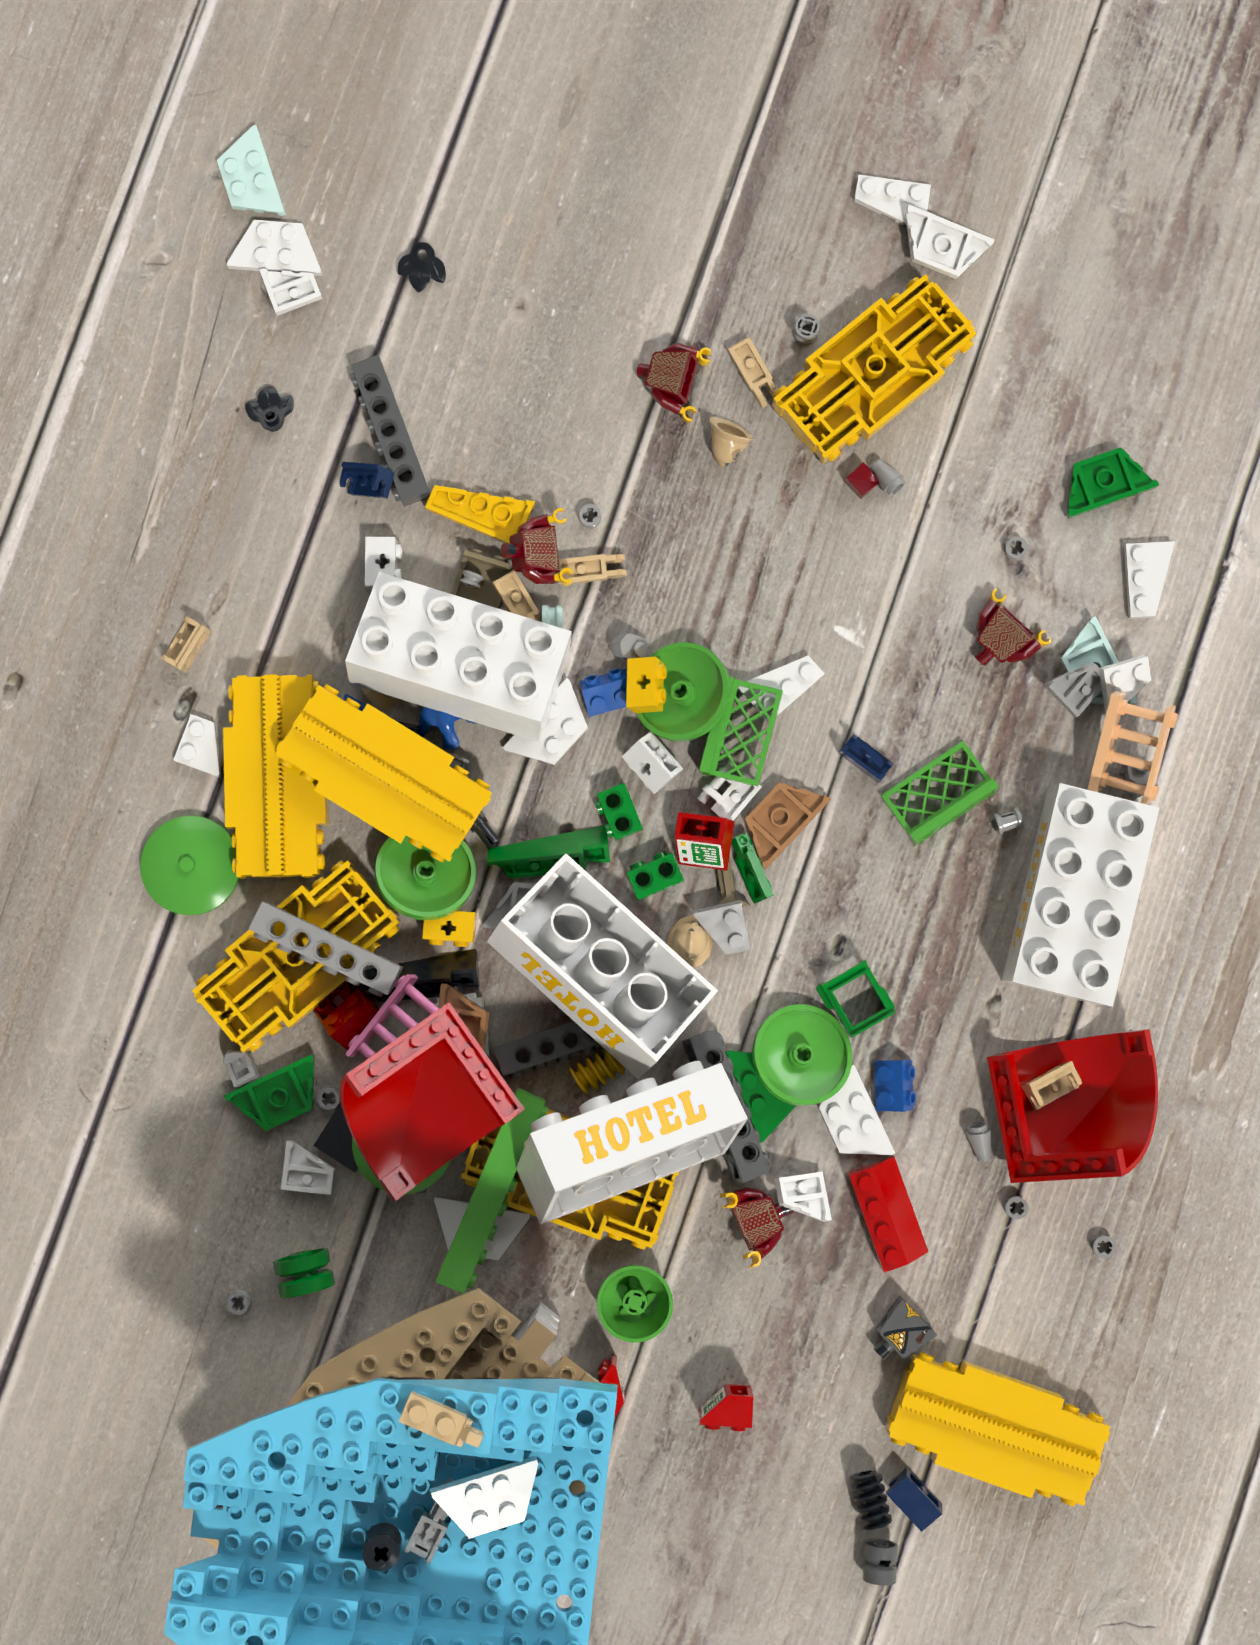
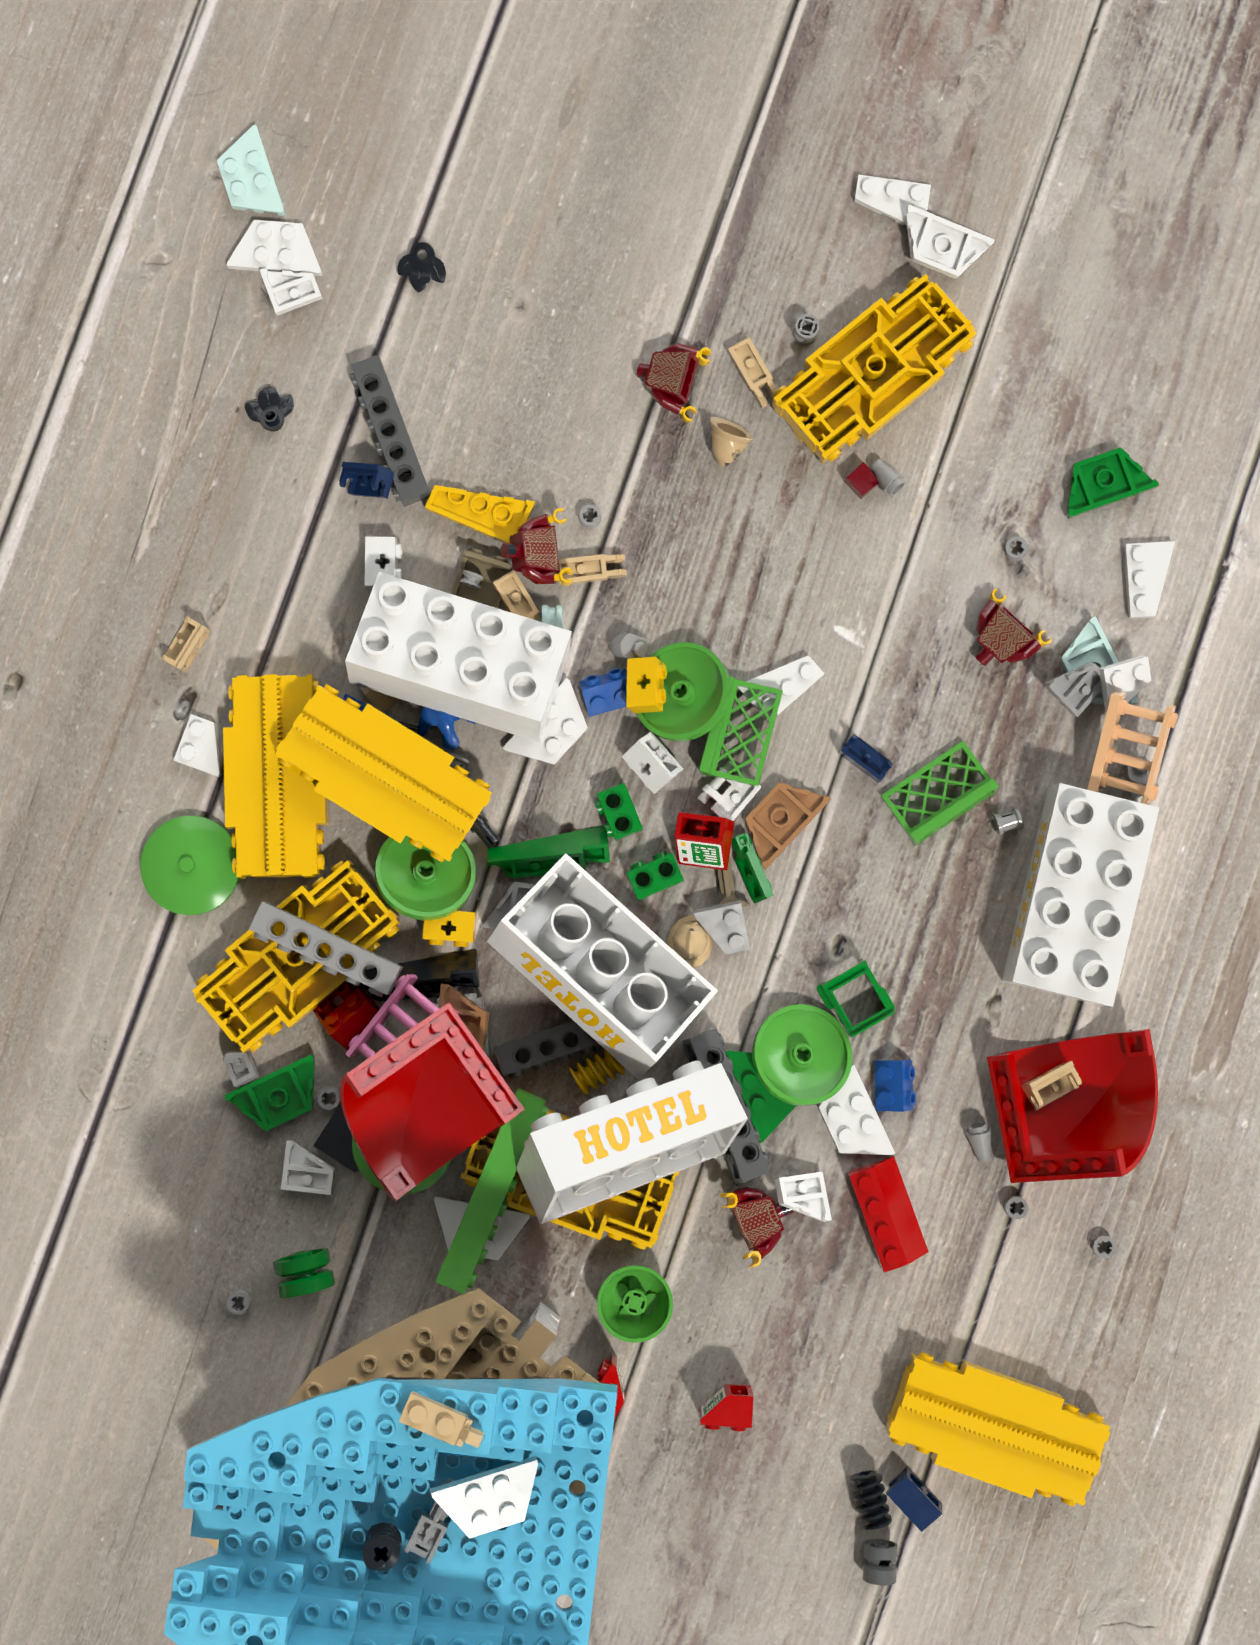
dark grey torso [873,1296,937,1360] -> none

